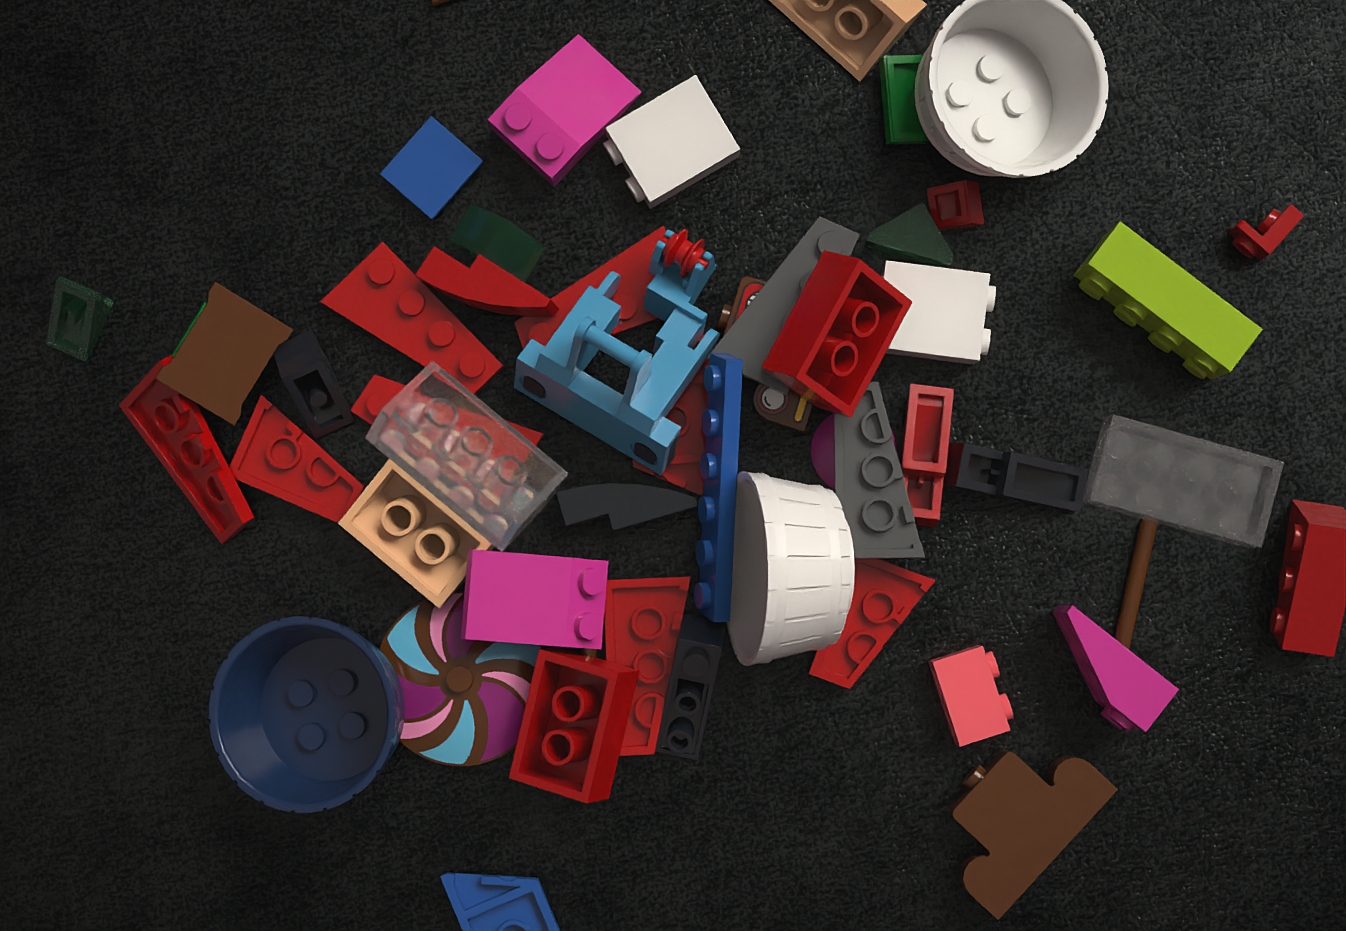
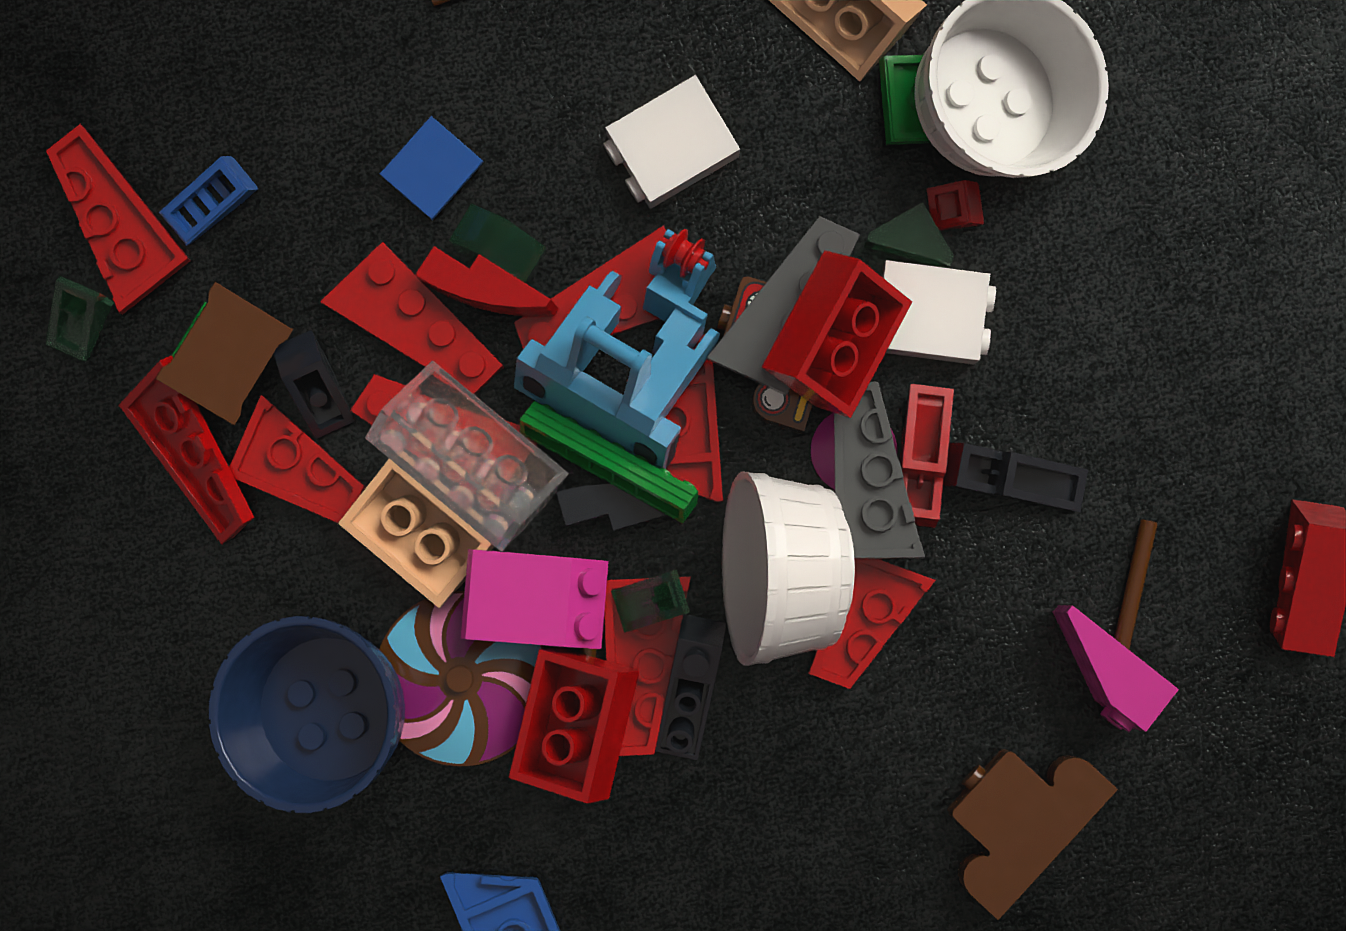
dark pink slope [488,34,642,187] -> none
blue plate [694,353,743,622] -> none
coral brick [928,645,1013,747] -> none
lime brick [1074,221,1263,380] -> none
clear brick [1082,414,1284,549] -> none
red bracket [1228,204,1304,261] -> none
none -> red wing [46,124,191,315]
none -> blue slope [159,156,258,246]
none -> green piece [520,401,698,524]
none -> slope [611,569,690,633]

